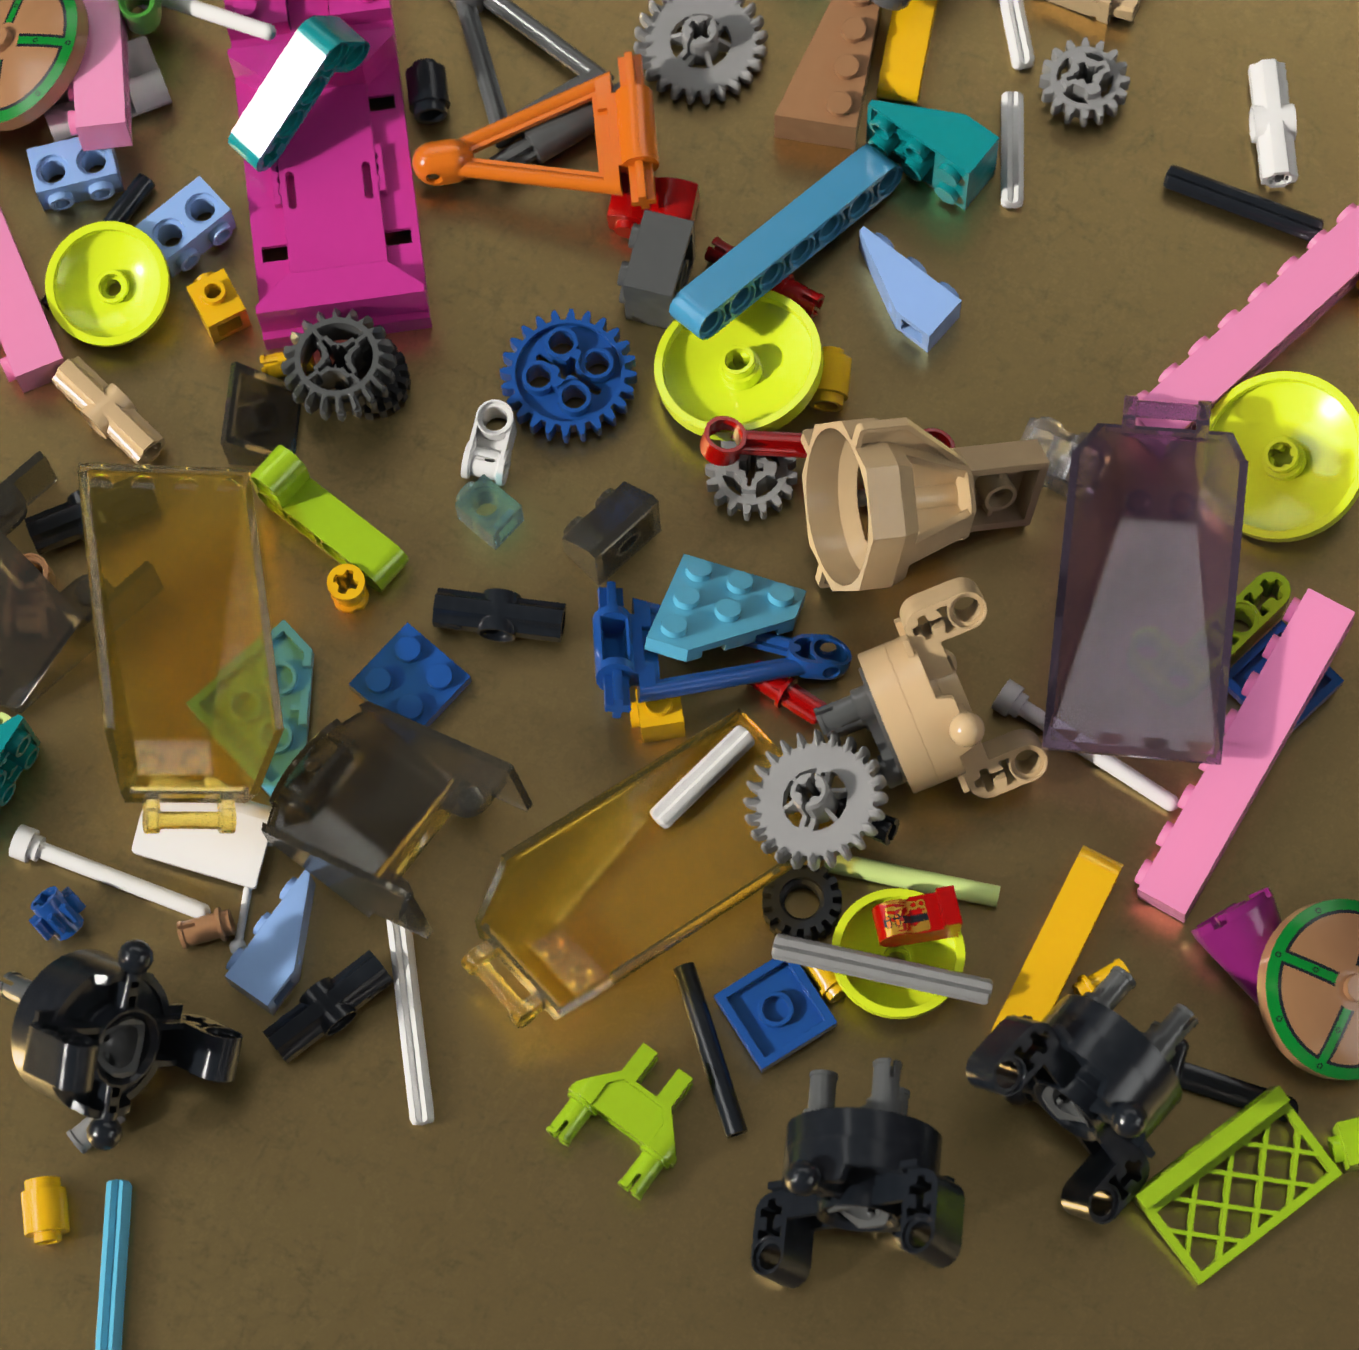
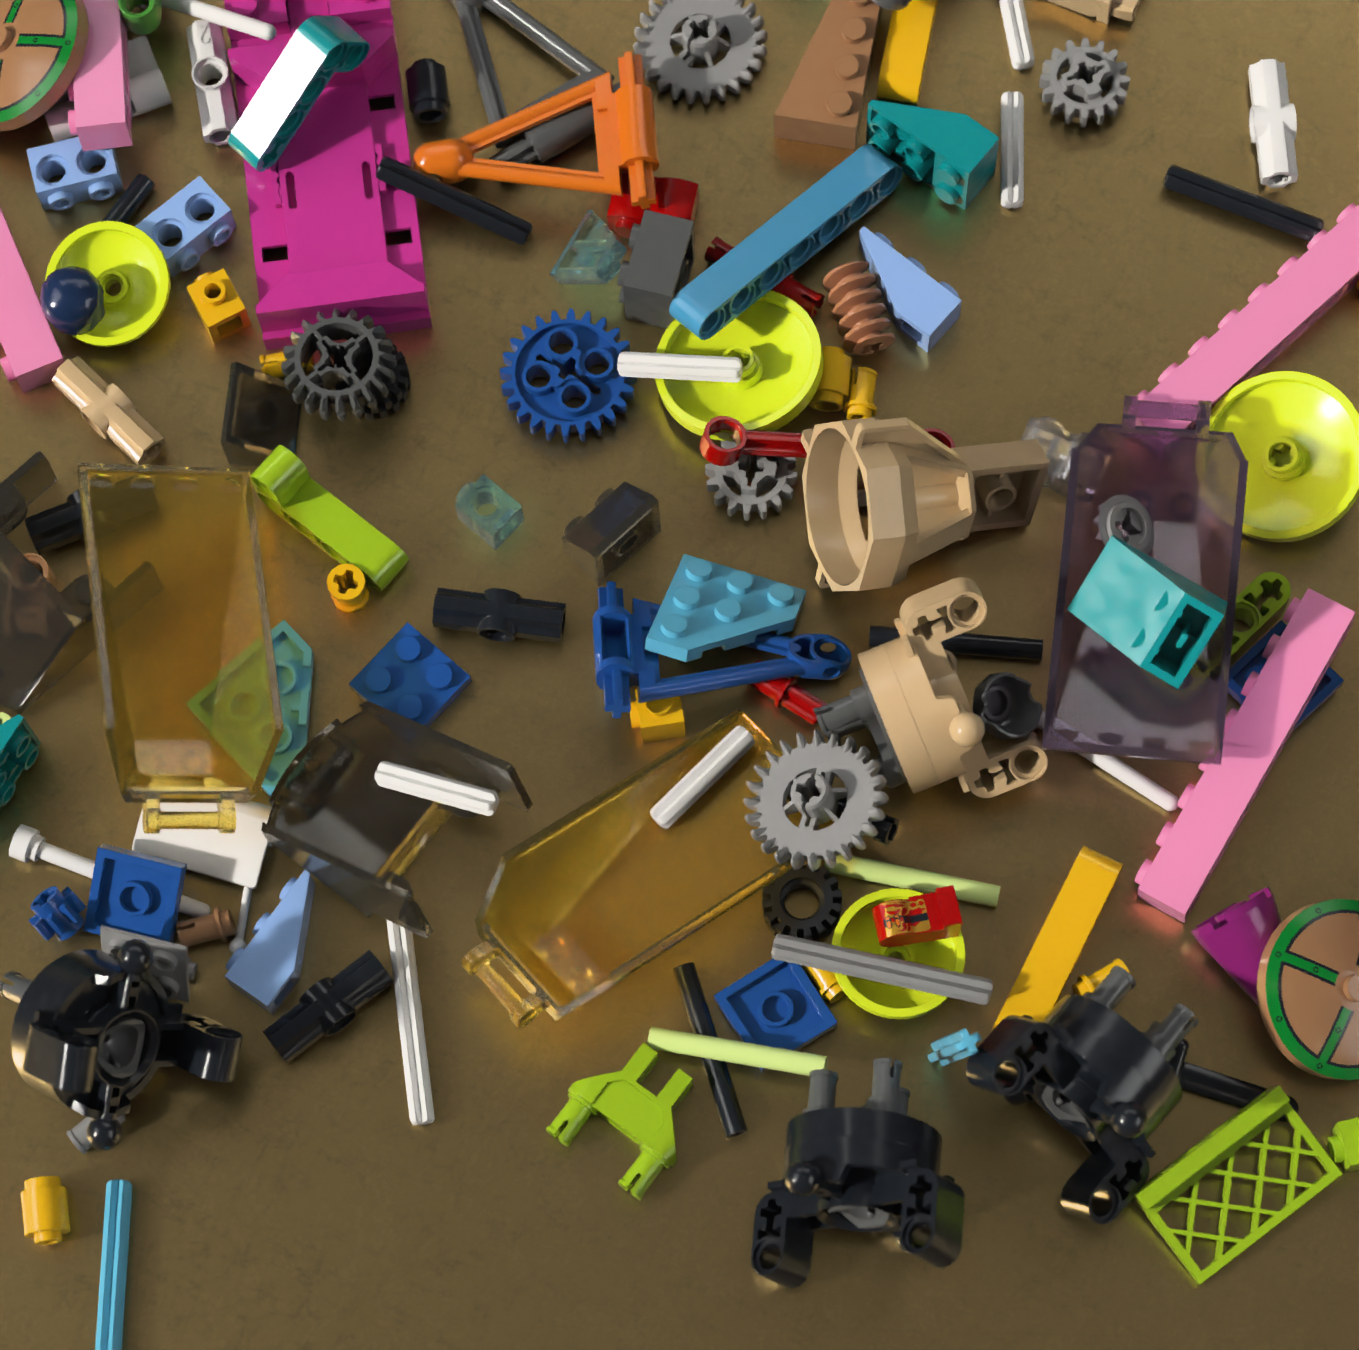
white piece [461,399,517,486] -> none
none -> dark blue hair [40,265,105,336]
none -> blue plate [83,843,187,943]
none -> light grey hinge [100,925,198,1002]
none -> white piece [186,19,238,146]
none -> white axle [375,761,499,816]
none -> black axle [376,156,533,245]
none -> clear light blue wing [549,209,628,284]
none -> white axle [617,351,743,383]
none -> yellowish green piece [647,1026,828,1076]
none -> nougat piece [823,261,896,355]
none -> yellow pin [843,367,878,420]
none -> black piece [869,625,1043,660]
none -> medium azure axle [927,1028,982,1066]
none -> dark grey hair [972,671,1043,739]
none -> slope [1067,534,1228,689]
none -> light grey gear [1093,495,1154,555]

